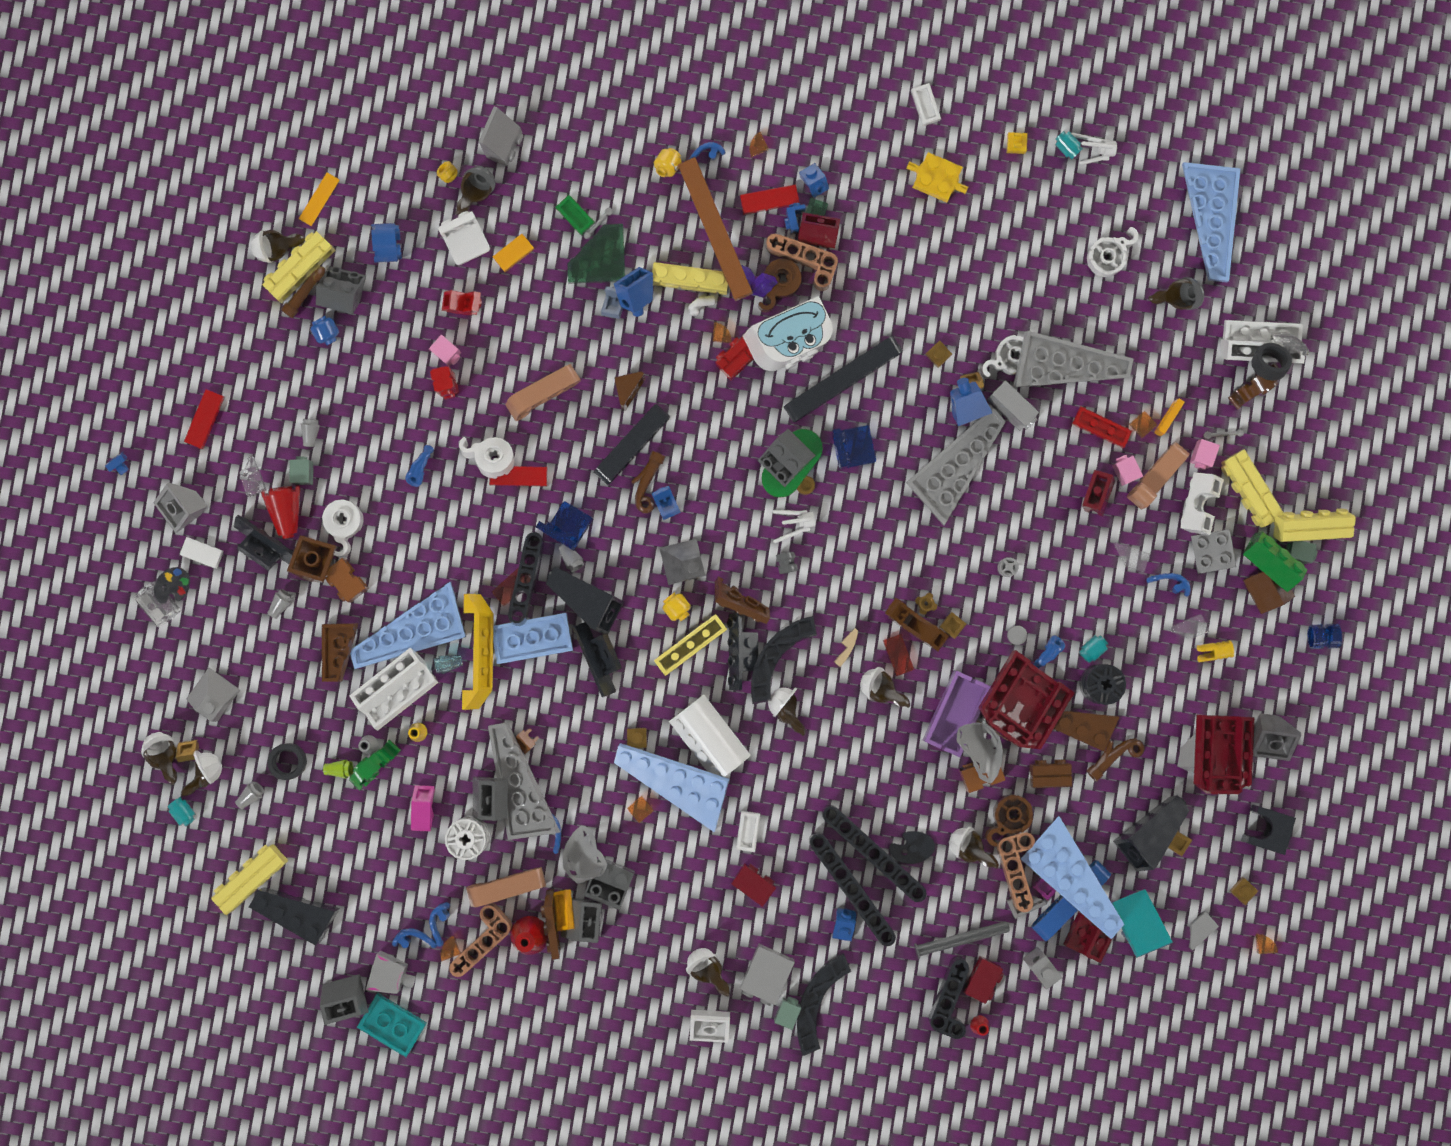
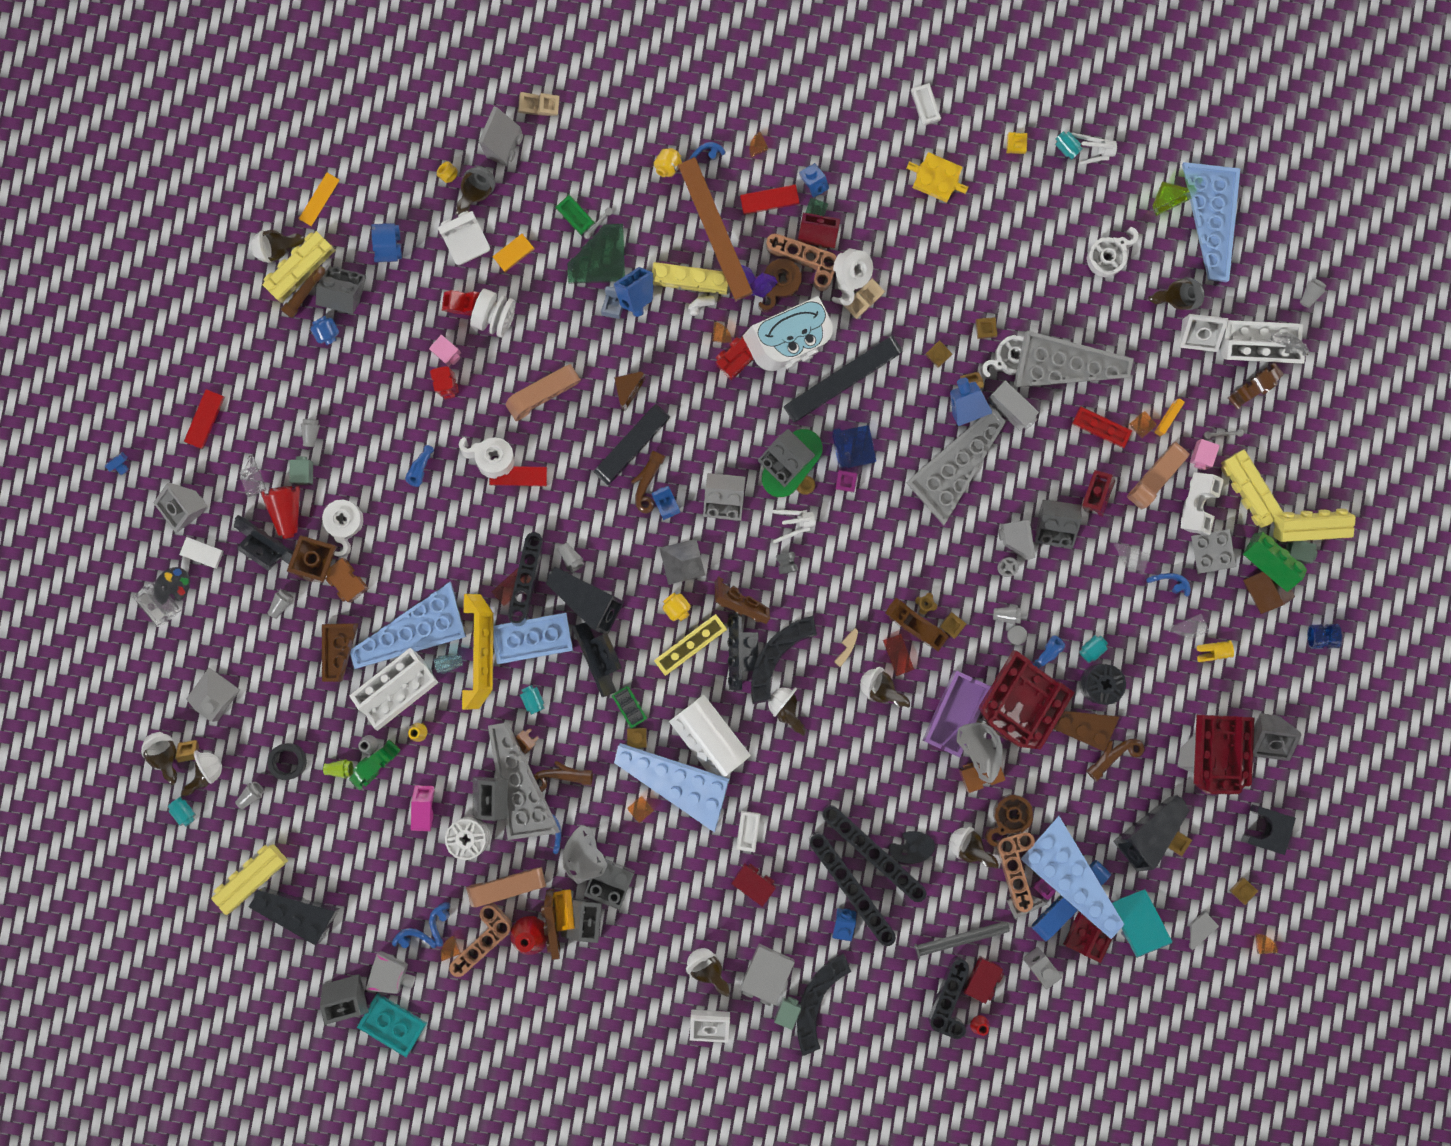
clear blue bracket [536,501,593,551] -> none
blue bracket [784,203,806,235] -> none
reddish brown brick [1030,759,1072,788] -> none
bright pink brick [1112,455,1143,486] -> none
black tyre [1251,343,1292,381] -> none
none -> white wheel [470,289,516,338]
none -> tan slope [518,92,559,116]
none -> teal brick [520,685,545,715]
none -> reddish brown plant [533,761,593,792]
none -> tile [611,686,648,728]
none -> light grey slope [703,473,745,521]
none -> white piece [832,248,873,306]
none -> magenta plate [835,470,858,493]
none -> tan slope [844,278,885,319]
none -> pearl gold plate [975,317,997,339]
none -> light grey cone [993,606,1021,625]
none -> light grey slope [998,519,1036,560]
none -> dark grey slope [1035,499,1082,548]
none -> clear neon green slope [1152,182,1192,216]
none -> white slope [1180,314,1228,352]
none -> light grey cone [1300,278,1326,308]

